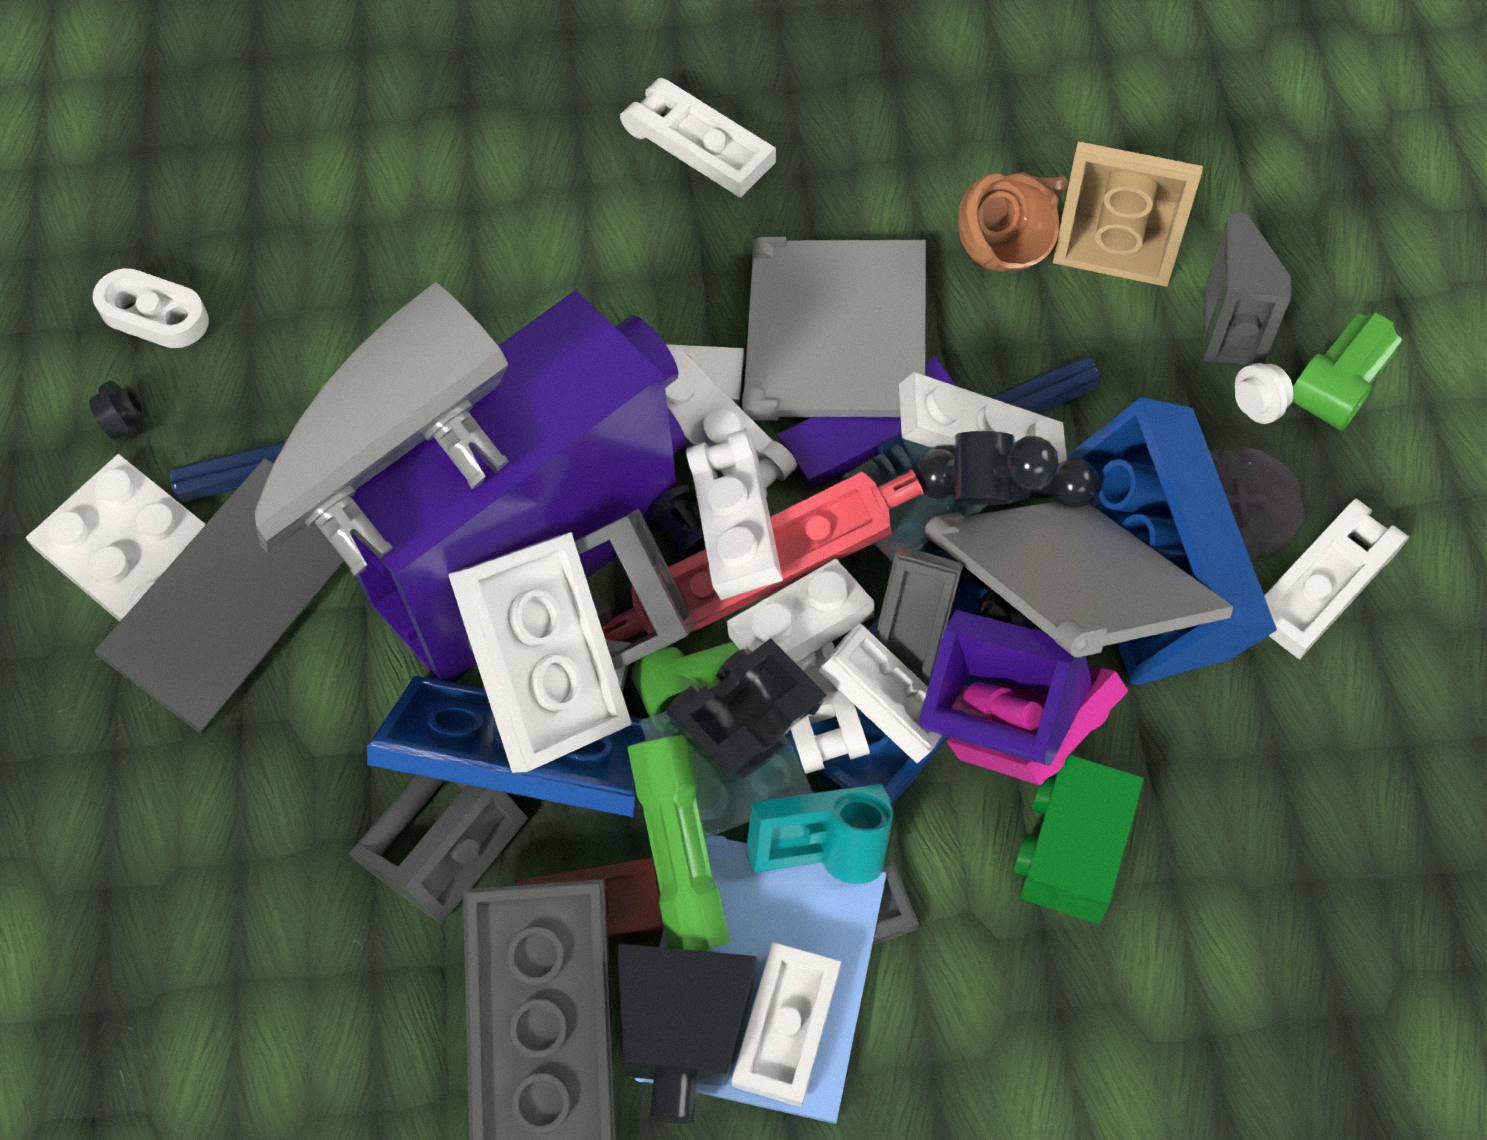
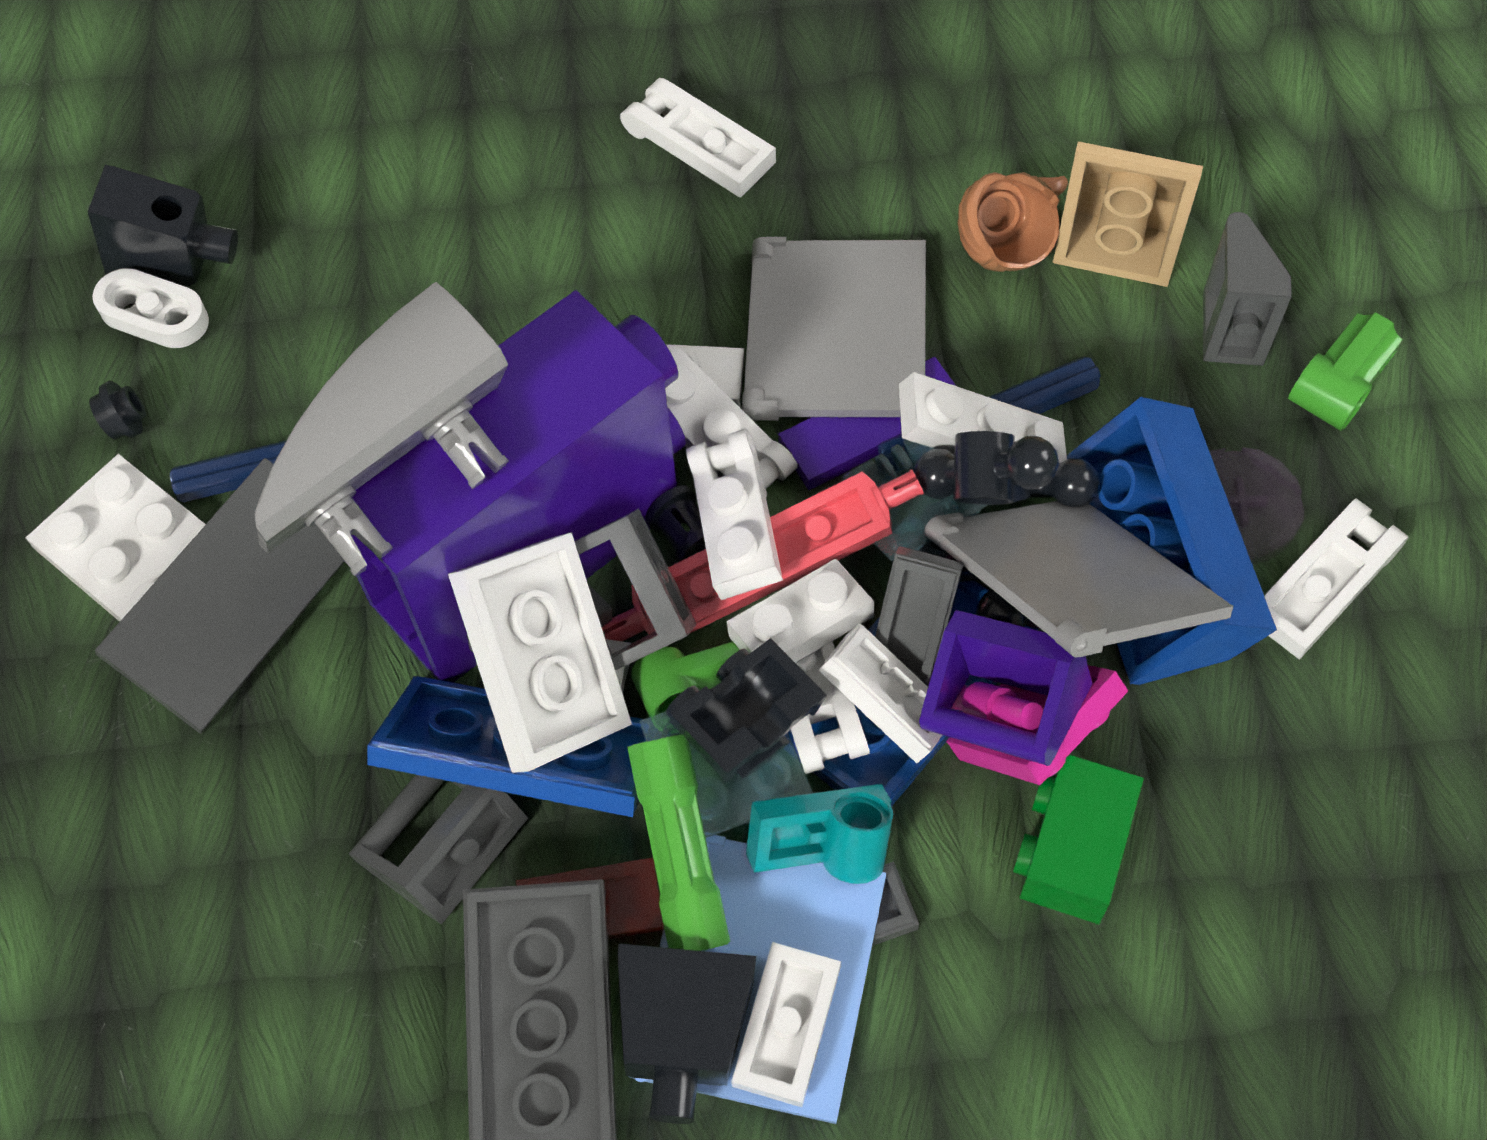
white plate [1235,363,1294,424] -> none
none -> black torso [88,165,238,286]

